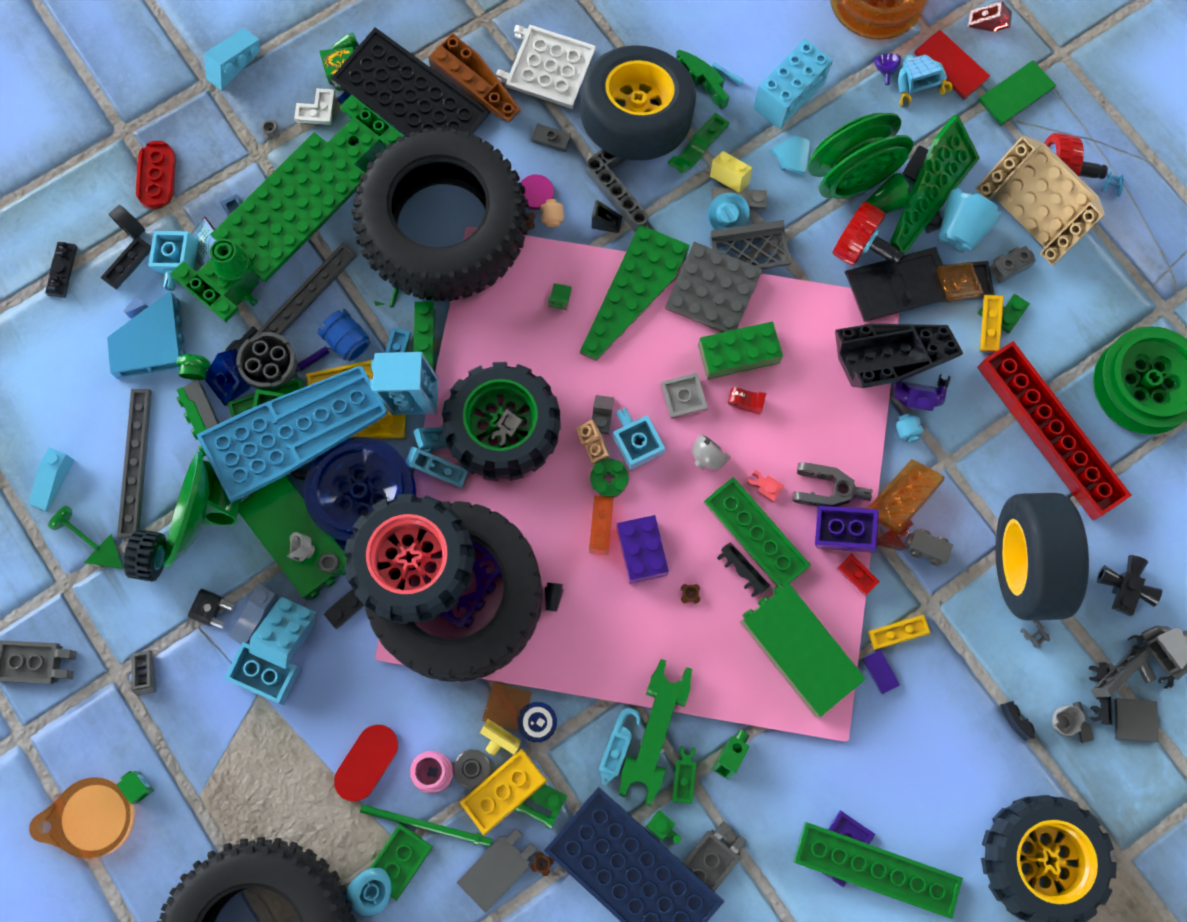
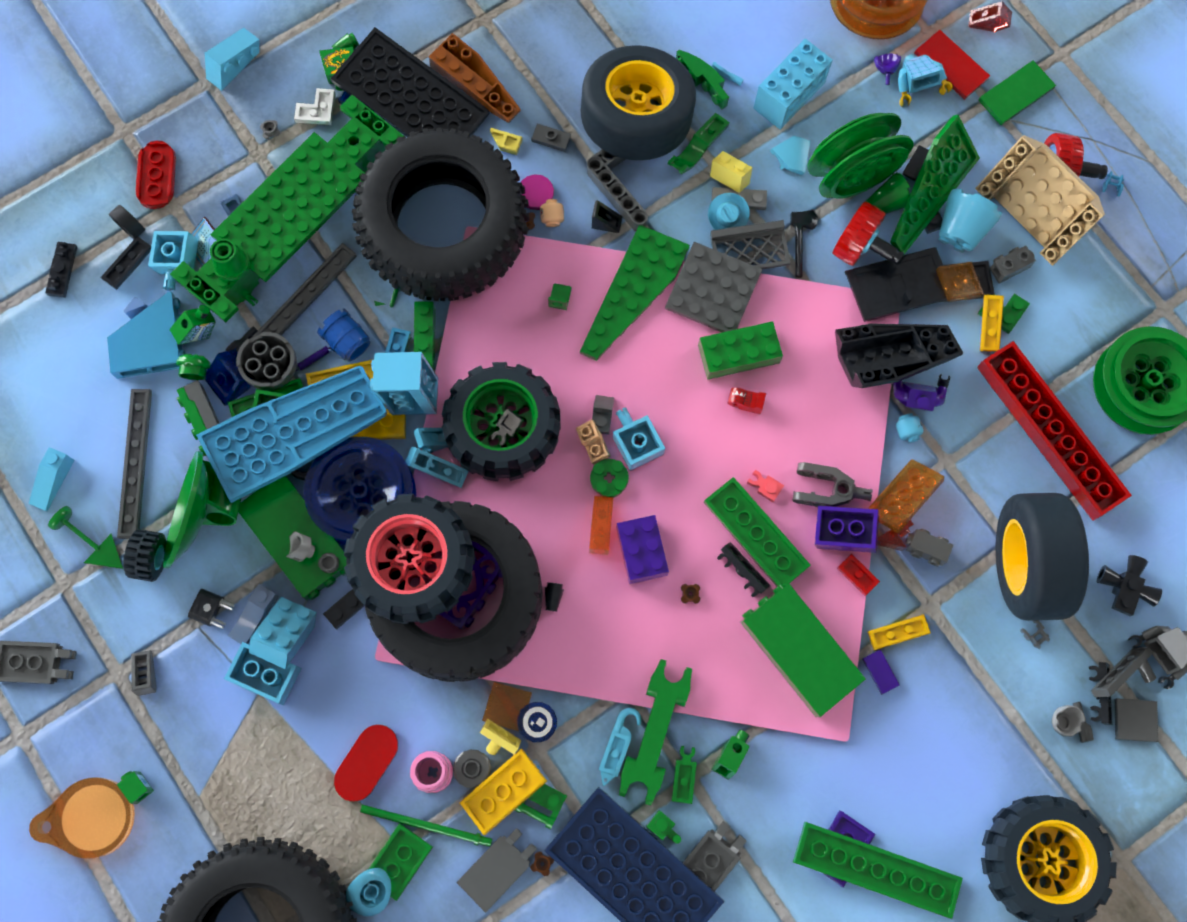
white plate [496,25,596,109] -> none
light grey plate [660,373,708,419] -> none
light grey cylinder [692,433,731,470] -> none
black slope [1000,701,1035,740] -> none
none -> green torso [169,305,216,345]
none -> light yellow tile [490,128,522,155]
none -> black piece [790,210,818,278]

